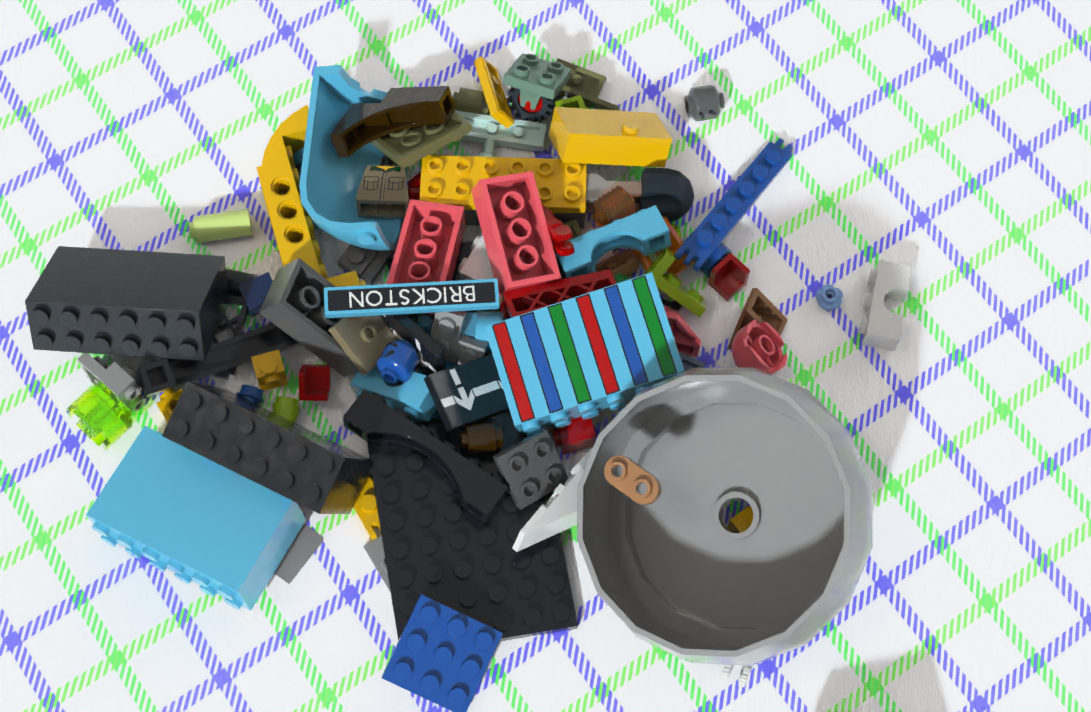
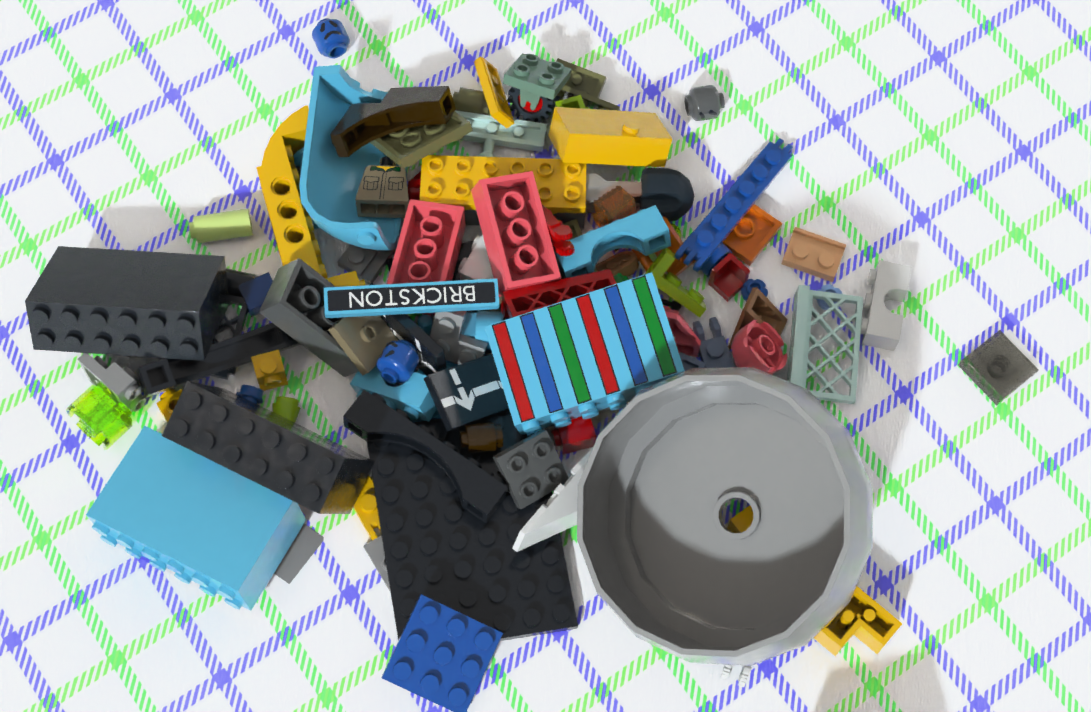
red panel [299,364,331,401] -> none
medium nougat plate [604,456,662,505] -> none
none -> blue head [312,18,350,59]
none -> sand blue hinge [692,317,735,368]
none -> orange plate [722,204,783,266]
none -> blue plate [741,279,768,301]
none -> light nougat plate [781,227,846,282]
none -> light aqua fence [787,284,863,404]
none -> yellow brick [814,586,902,656]
none -> clear smoke plate [958,330,1039,406]

